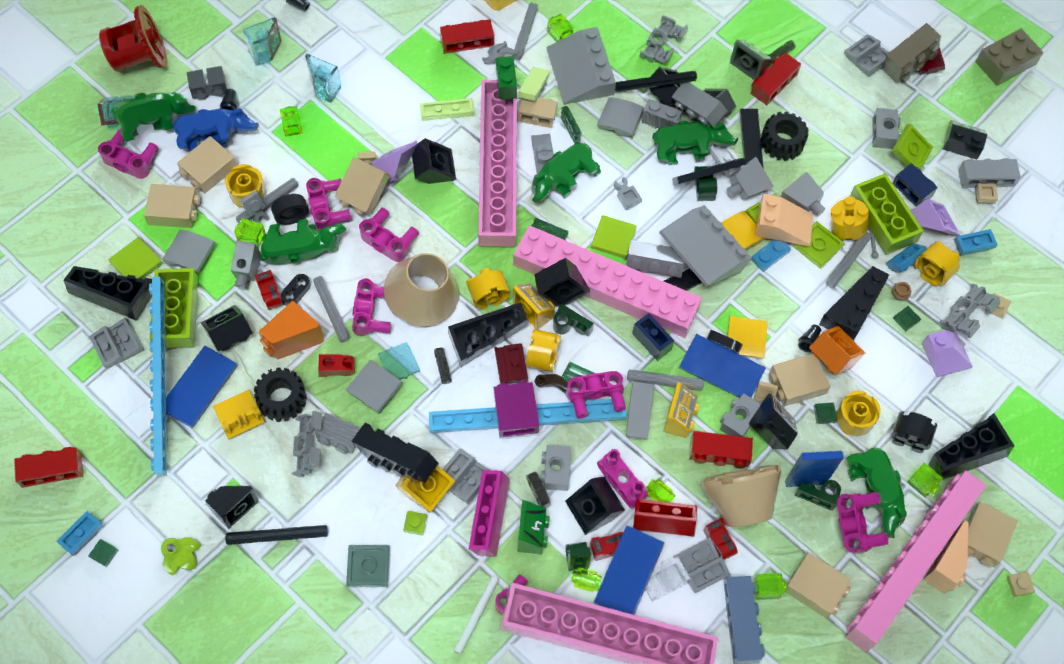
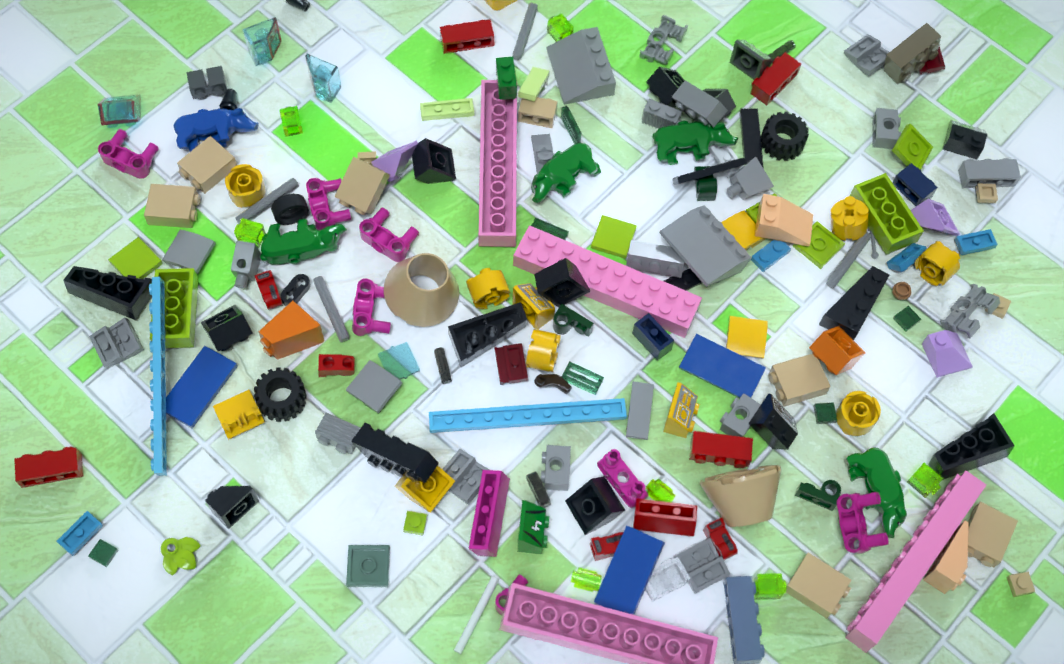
red piece [99,5,167,72] -> none
green animal [111,92,196,141] -> none
black axle [225,525,328,545] -> none
light grey plate [239,191,268,225] -> none
light grey piece [292,411,322,477] -> none
light grey piece [482,41,519,64] -> none
magenta brick [493,381,539,438] -> none
dark green plate [565,542,591,571] -> none
dark pink piece [566,371,626,419] -> none
light grey slope [597,97,644,137] -> none
light grey plate [614,177,642,209] -> none
black axle [615,71,697,92] -> none
light grey axle [627,370,704,391] -> none
black beam [707,330,743,354] -> none
tan plate [754,381,778,403] -> none
light grey torso [781,172,826,216] -> none
blue tile [785,451,844,487] -> none
black cone [798,324,821,352] -> none
black brick [891,411,938,453] -> none
dark tan brick [975,28,1044,86] -> none

